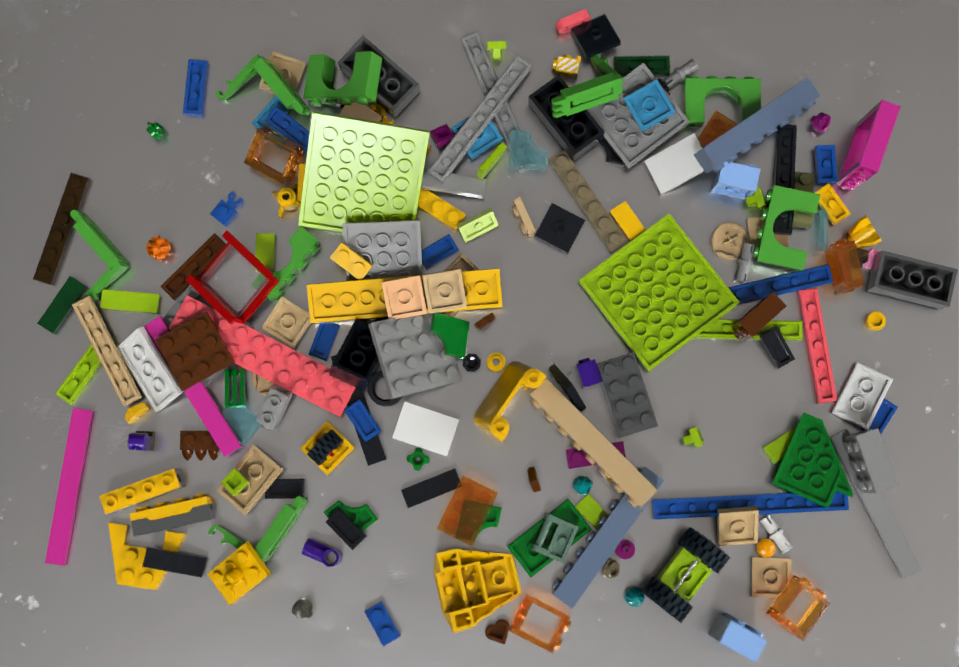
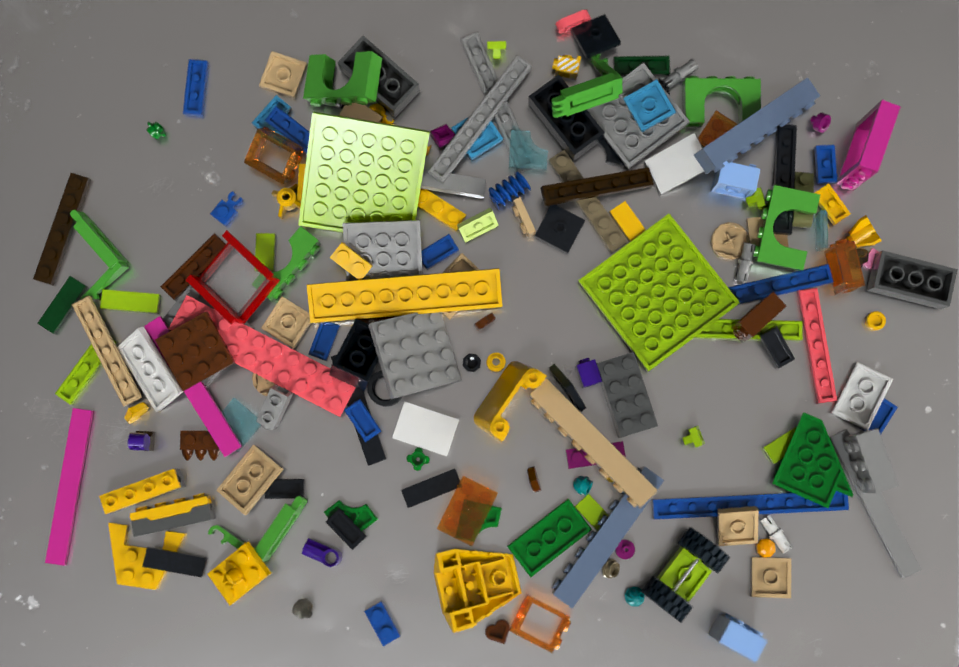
orange gear [146,235,171,260] -> none
bright green hinge [215,55,310,115] -> none
lime plate [221,468,250,496] -> none
green tile [225,368,246,408] -> none
plate [300,421,355,476] -> none
light nougat plate [381,275,427,319] -> none
tan plate [422,268,467,314] -> none
green tile [430,312,469,359] -> none
lime tile [477,142,507,180] -> none
sand green plate [531,513,579,563] -> none
clear orange window [766,575,831,641] -> none
none -> blue piece [489,171,531,210]
none -> dark brown plate [540,167,654,206]

